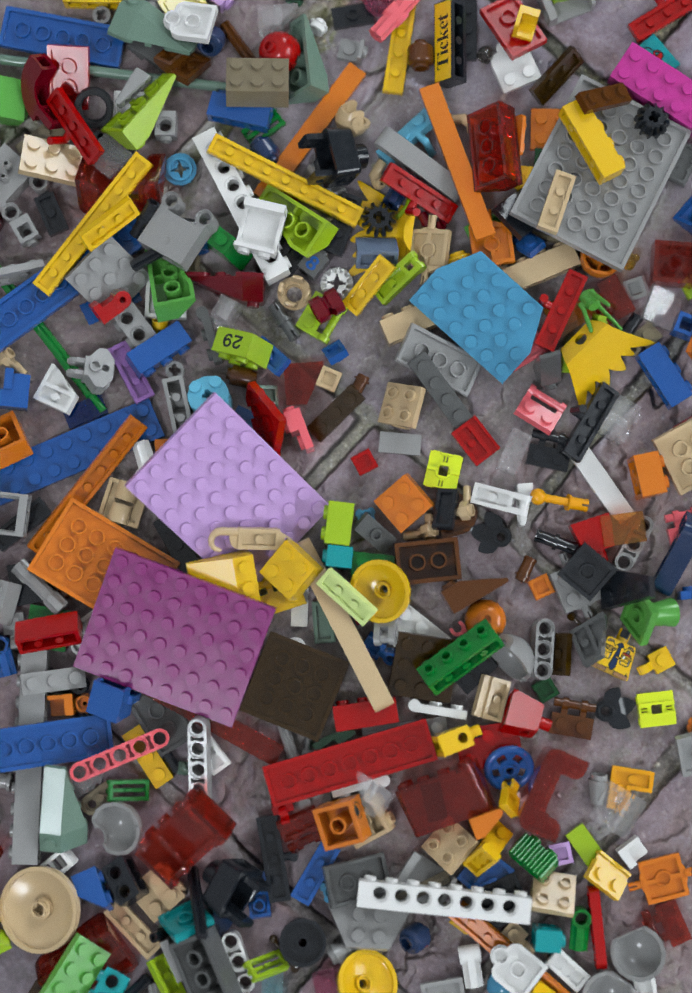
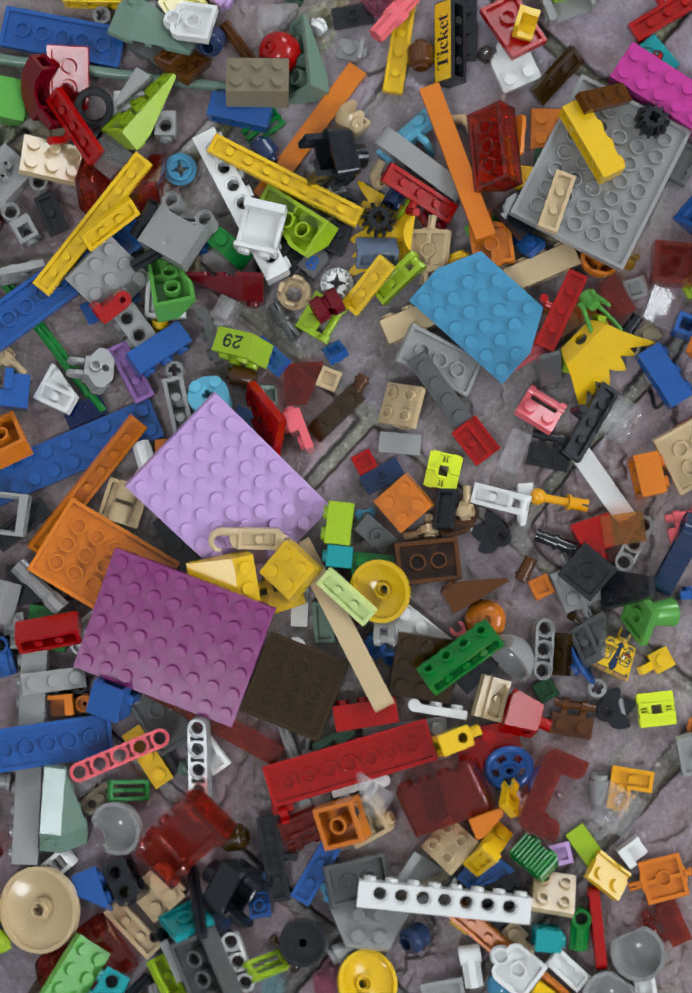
none -> dark brown head [217,823,250,852]
none -> dark blue plate [359,457,405,496]
none -> blue dish [570,646,595,684]
none -> light grey bush [587,678,607,698]

